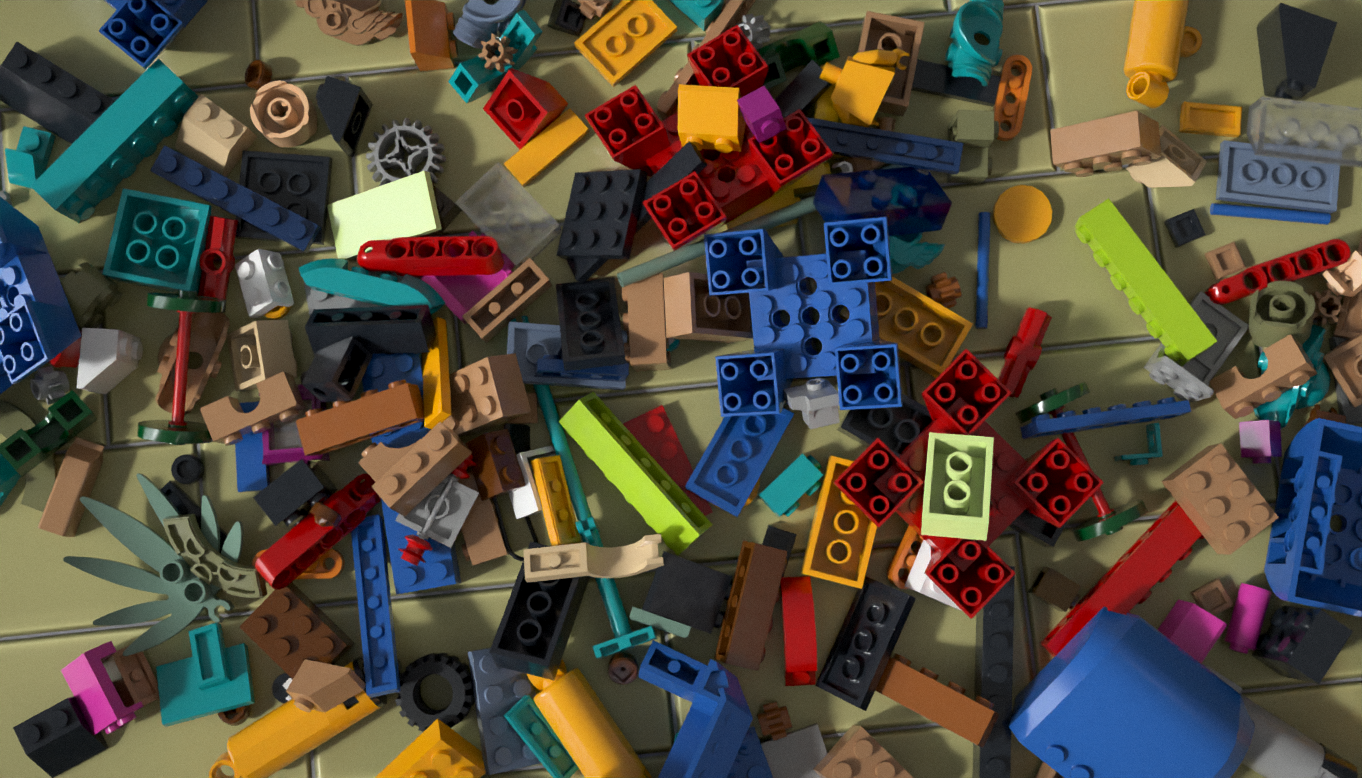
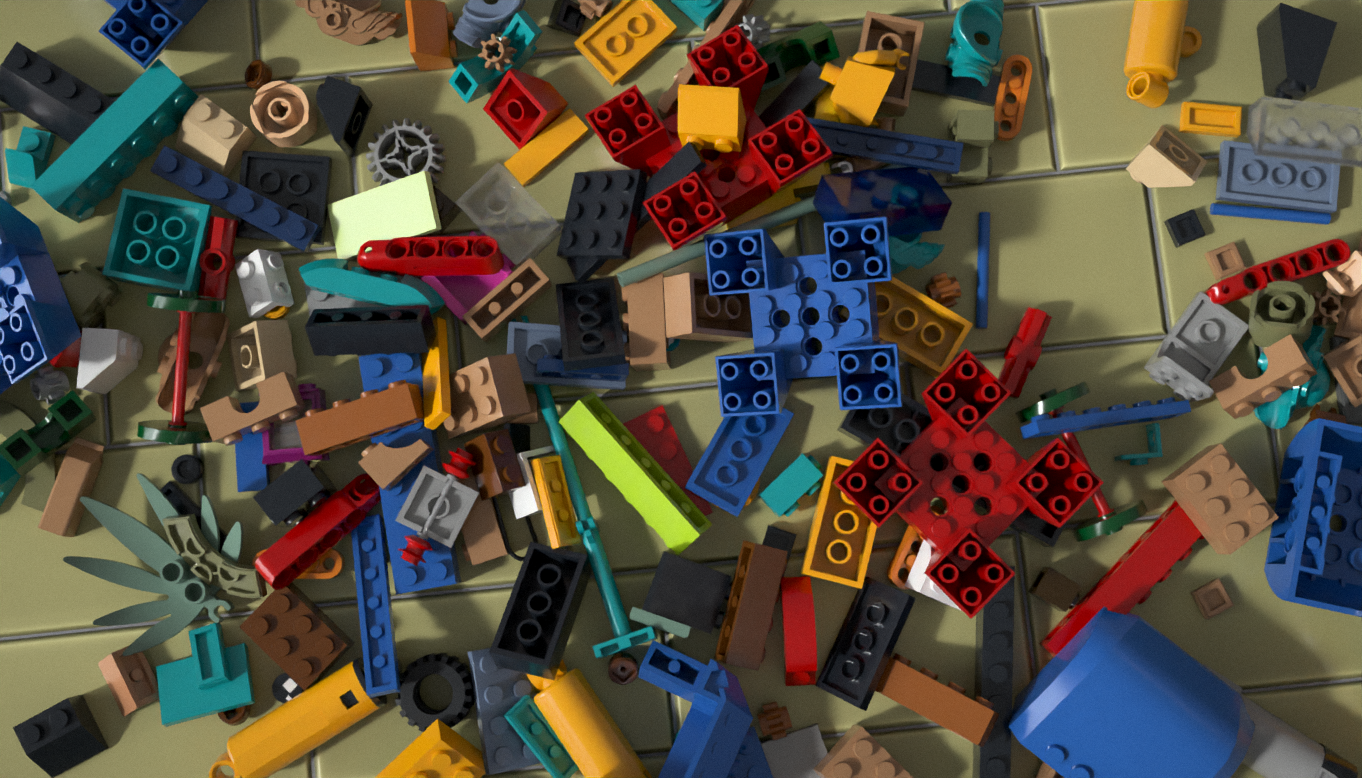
dark pink panel [61,641,144,735] -> none
medium nougat slope [286,659,366,712] -> none
black torso [300,336,373,402] -> none
reddish brown tile [310,502,342,528] -> none
medium nougat brick [372,422,472,516] -> none
tan piece [524,534,664,583] -> none
magenta brick [737,86,787,143] -> none
light grey brick [783,378,840,429] -> none
yellowish green brick [921,432,994,541] -> none
light orange tile [992,185,1052,244] -> none
medium nougat brick [1050,111,1162,177] -> none
lime brick [1074,198,1217,367] -> none
dark pink slope [1157,599,1227,663] -> none
dark pink brick [1224,583,1272,654] -> none
brick [1239,420,1282,464] -> none
black brick [1251,606,1353,684] -> none

